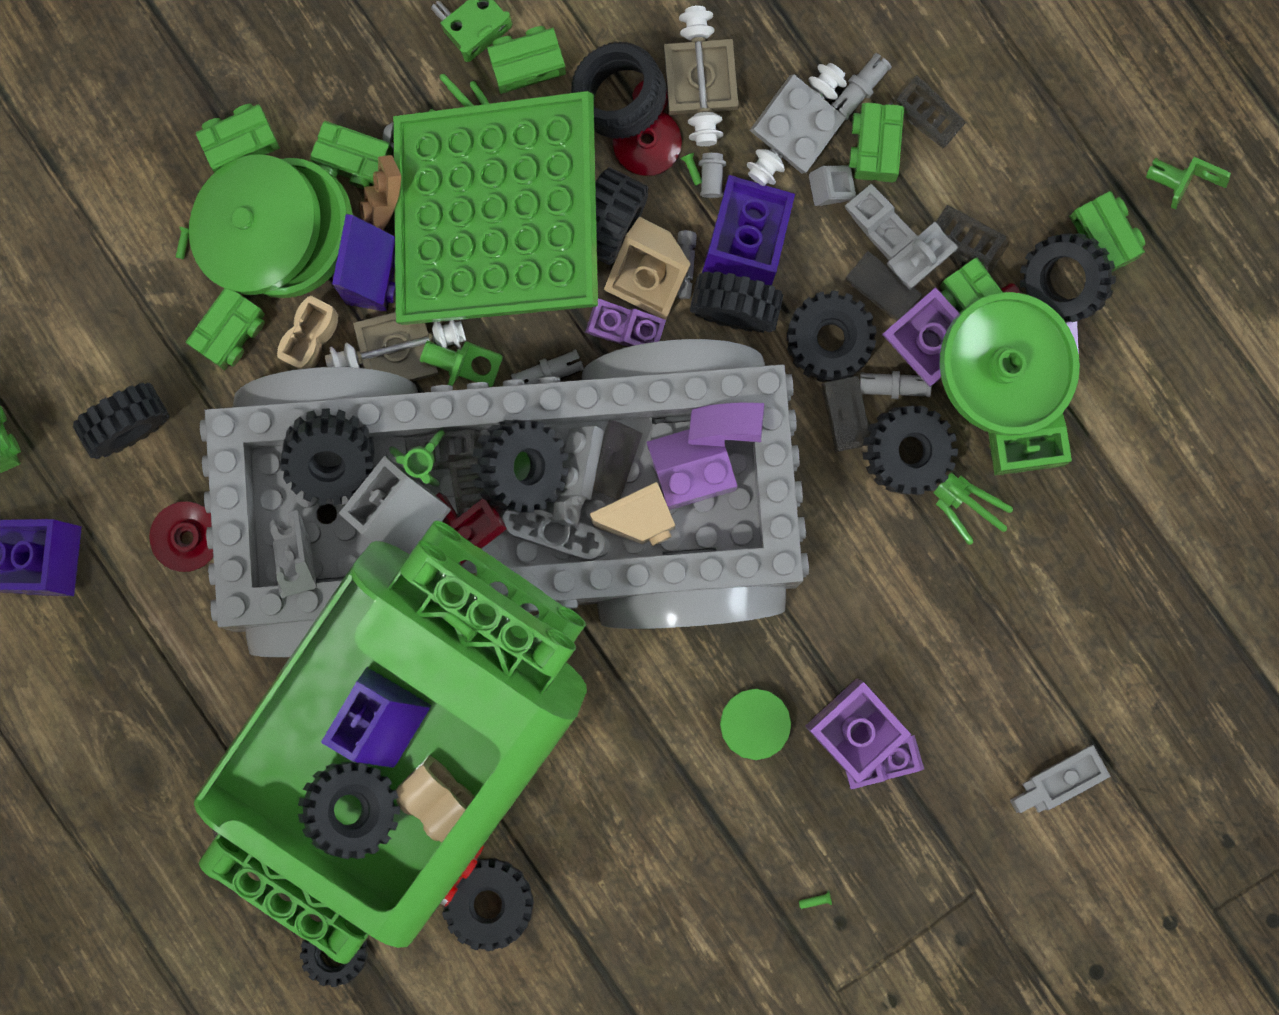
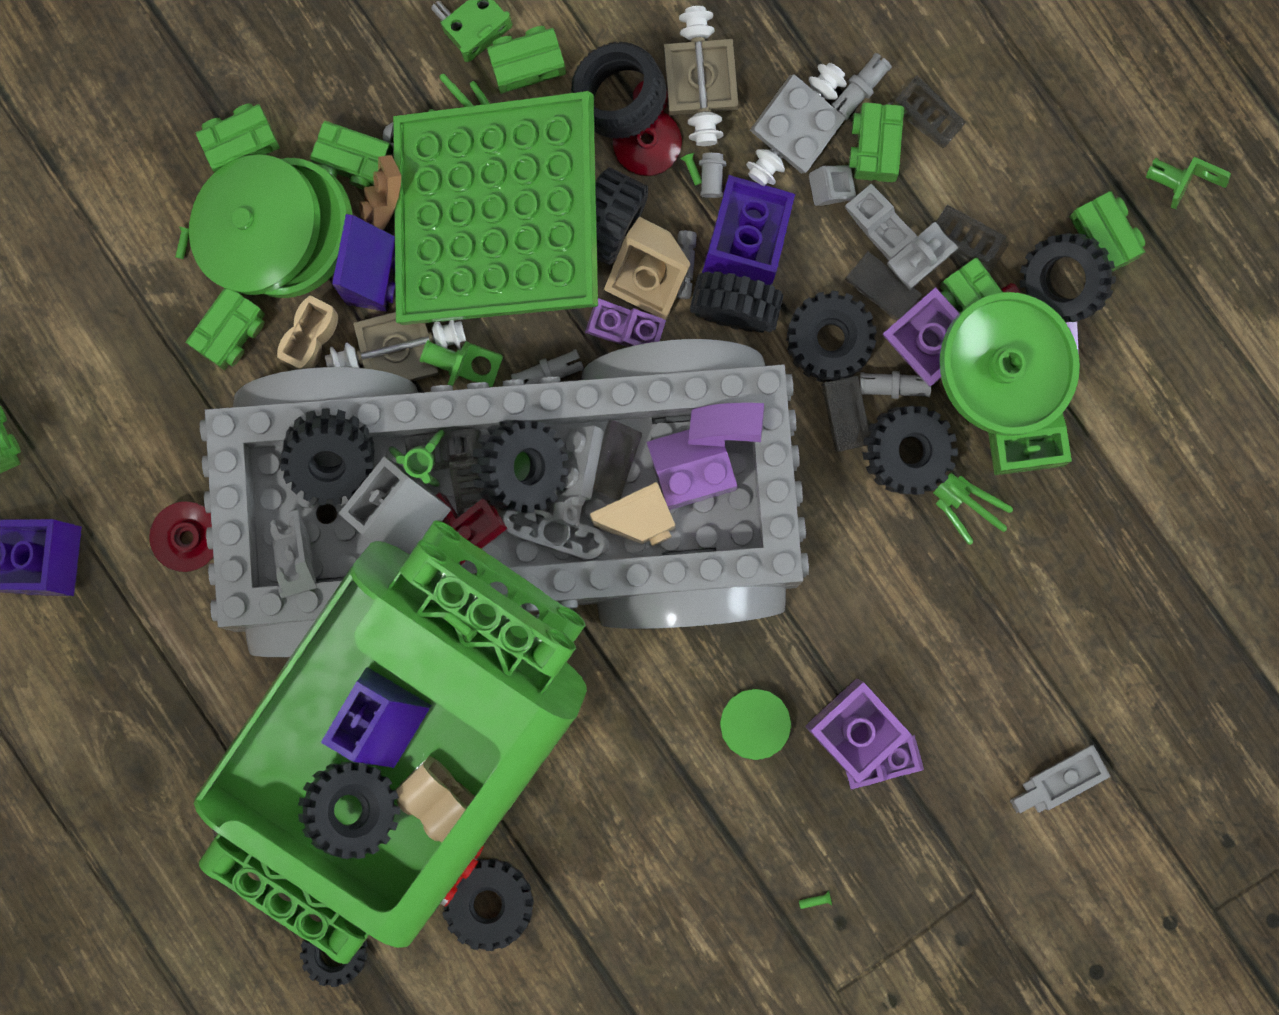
black tyre [73,382,170,459] -> none

